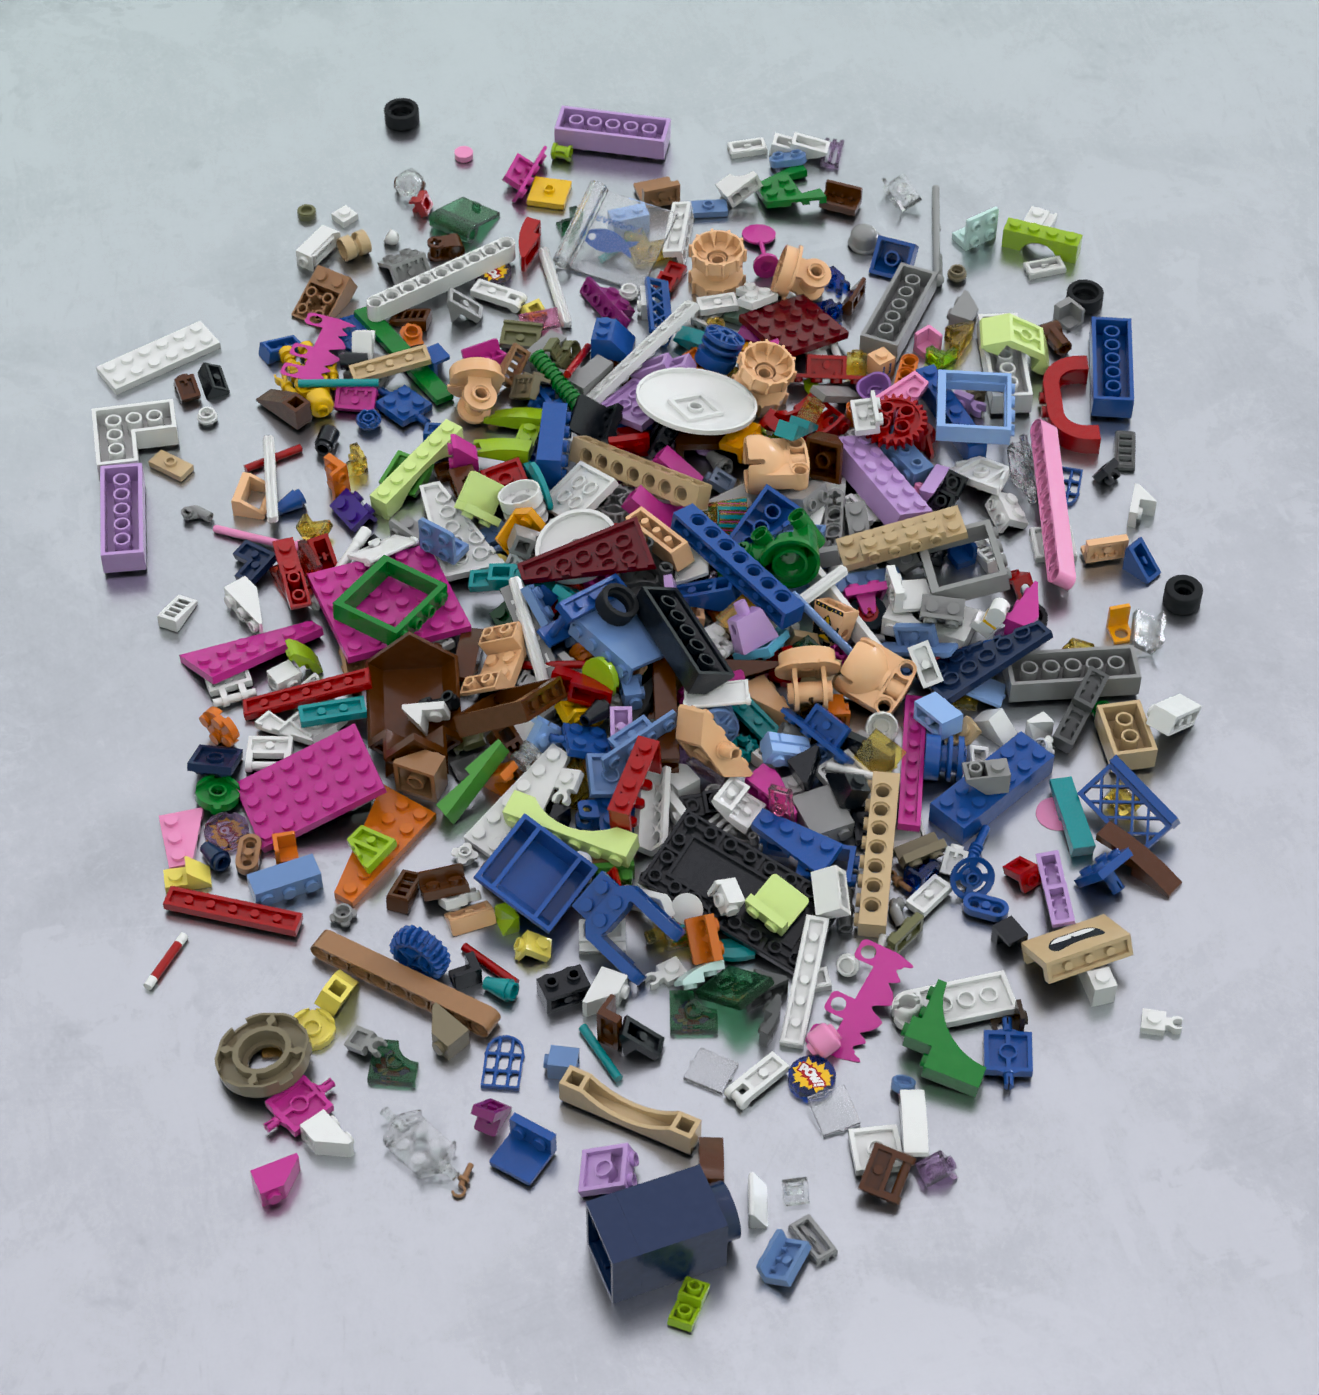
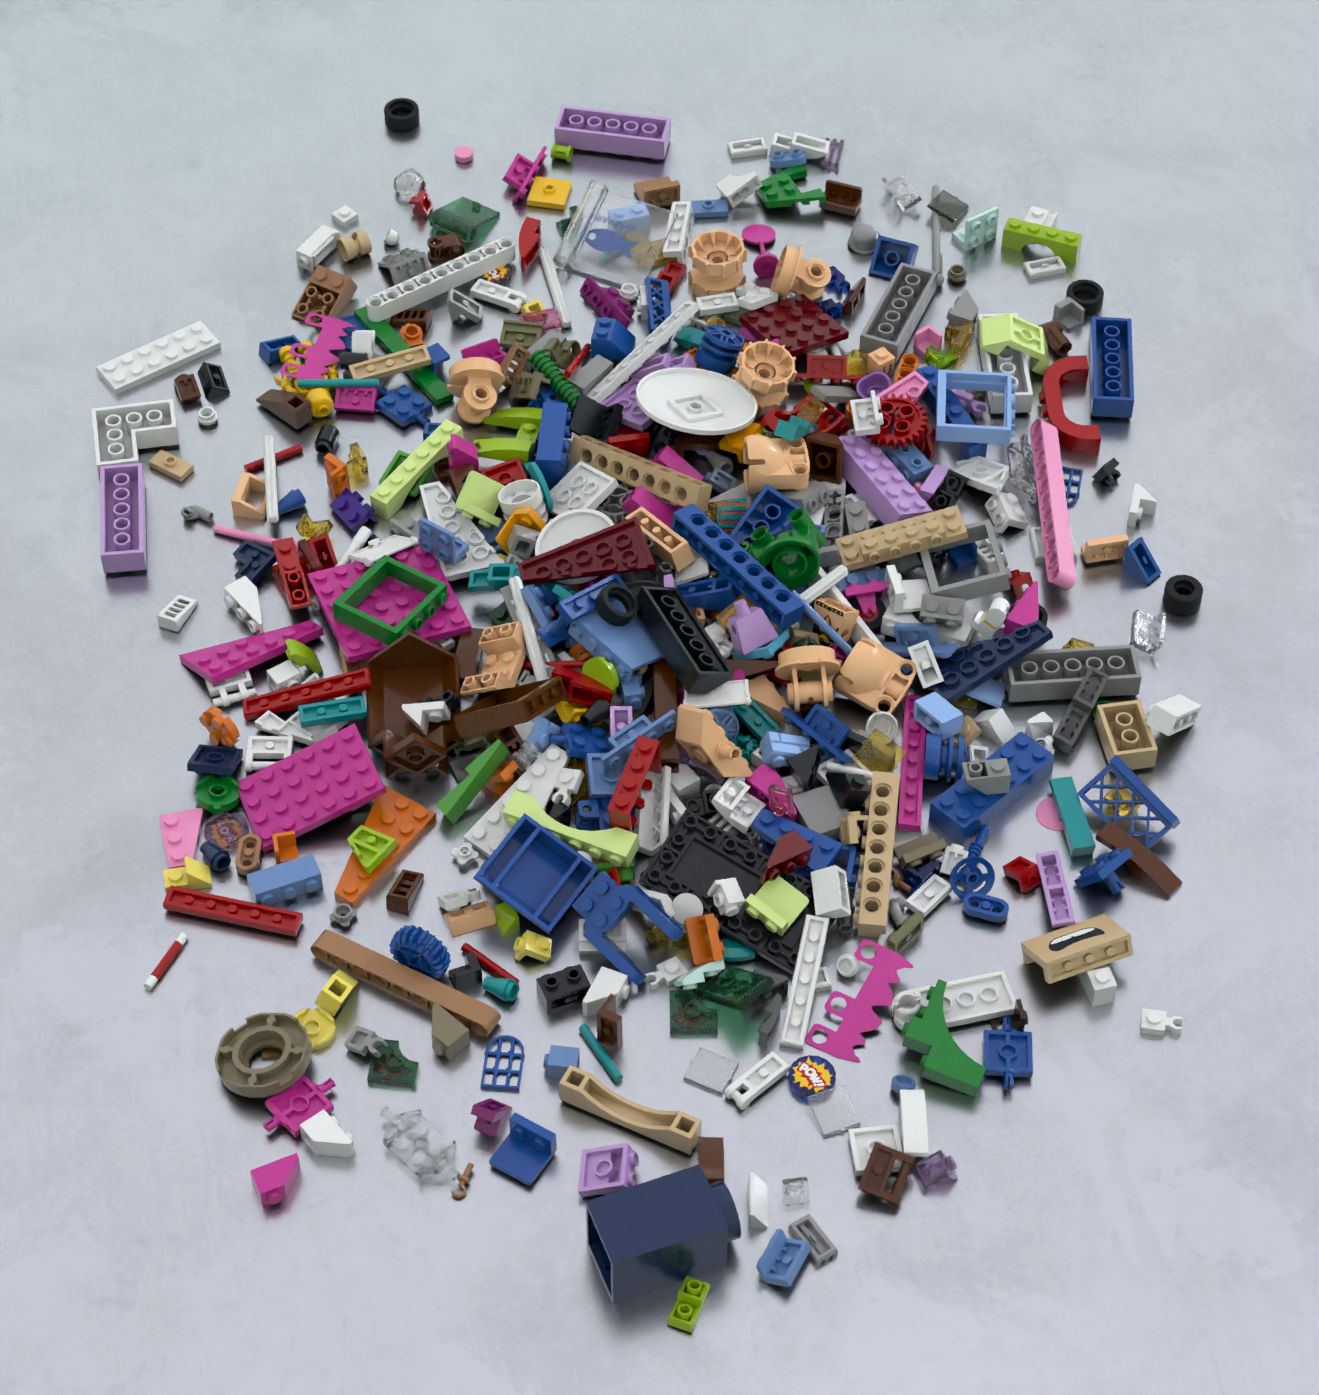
olive tile [297,204,317,222] -> none
blue plate [356,409,381,431] -> none
medium nougat slope [393,750,448,803] -> none
reddish brown bracket [417,863,470,902] -> none
black slope [620,1015,665,1061] -> none
bright pink head [806,1023,842,1059] -> none
orange brick [828,694,851,728] -> none
black panel [991,915,1028,949] -> none
light orange bracket [1106,603,1135,645] -> none
dark grey slope [1114,430,1136,471] -> none
none -> dark red slope [758,830,814,884]
none -> tan bracket [839,811,869,845]
none -> clear smoke piece [927,190,969,223]

